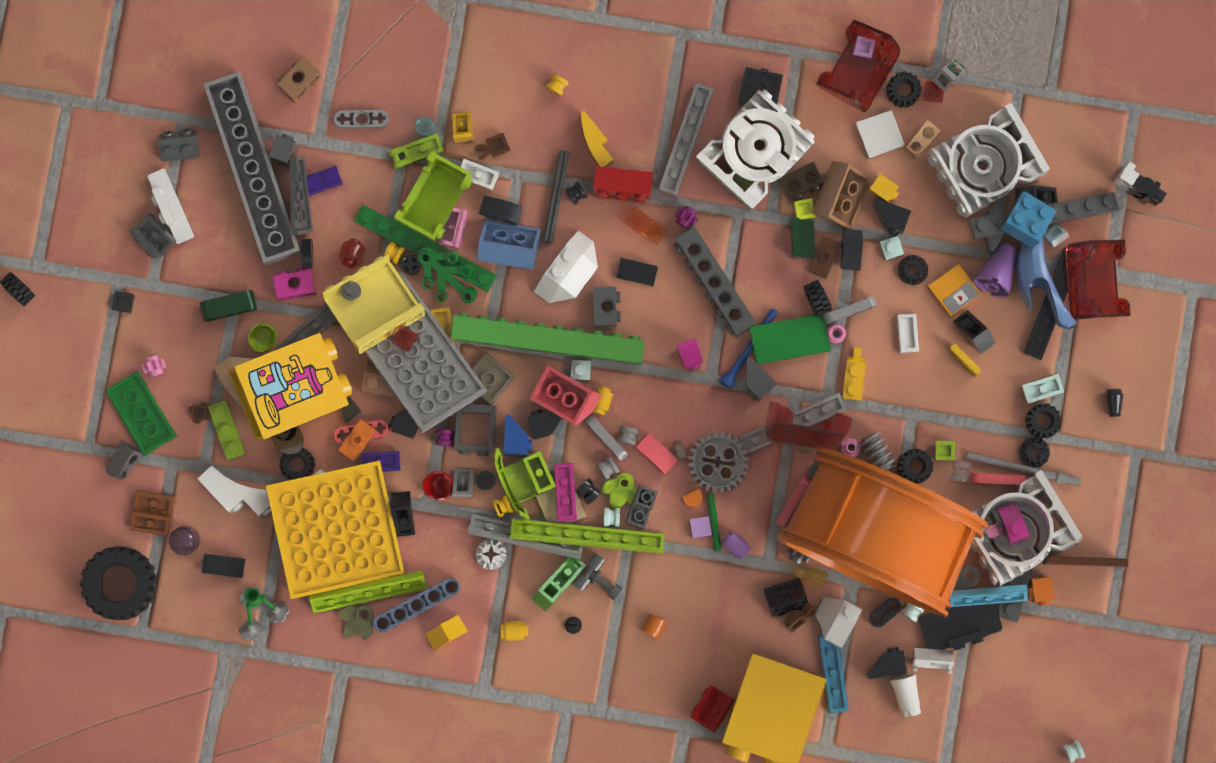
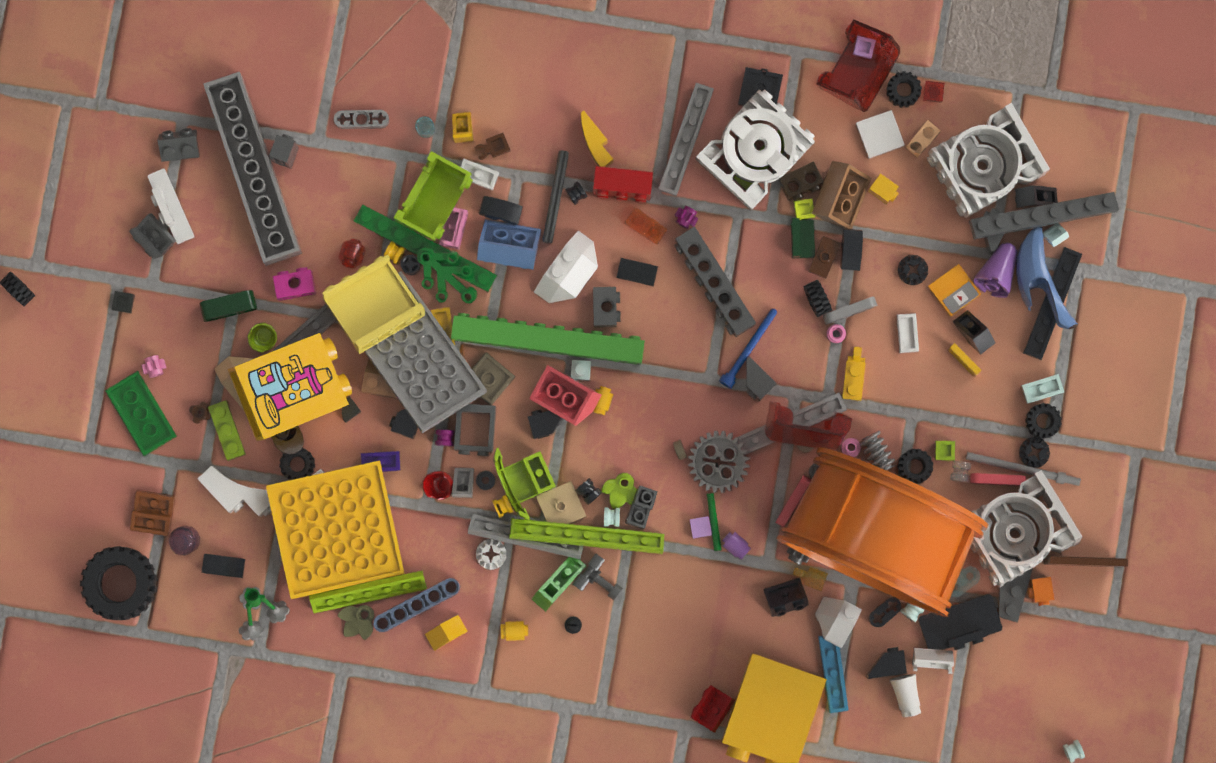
flat silver leg [106,440,142,480] -> none
medium nougat brick [278,57,322,103] -> none
dark grey wing [289,156,313,236] -> none
black beam [301,239,314,269] -> none
dark purple plate [307,166,343,196] -> none
coral beam [334,420,389,445] -> none
orange plate [338,419,377,461] -> none
flat silver plate [342,282,361,301] -> none
lime plate [388,133,444,170] -> none
black slope [391,491,415,537] -> none
clear red plate [392,325,419,352] -> none
blue slope [503,414,532,457] -> none
yellow wheel [545,73,569,96] -> none
dark pink tile [554,463,577,522] -> none
light grey beam [584,414,628,461] -> none
light grey wheel [597,456,620,480] -> none
light grey wheel [617,426,639,445] -> none
coral slope [635,433,678,474] -> none
orange brick [641,614,667,639] -> none
dark pink slope [676,338,703,372] -> none
orange brick [682,488,703,508] -> none
green tile [749,315,831,365] -> none
reddish brown plate [783,603,816,633] -> none
black slope [872,198,911,236] -> none
light aqua plate [879,236,904,261] -> none
light grey leg [932,58,966,92] -> none
medium azure tile [949,584,1028,607] -> none
bright pink plate [985,524,1004,539] -> none
dark pink slope [997,503,1029,546] -> none
dark azure brick [1000,191,1057,248] -> none
clear red windscreen [1065,240,1131,320] -> none
black cone [1104,389,1124,417] -> none
black hips [1112,162,1167,207] -> none

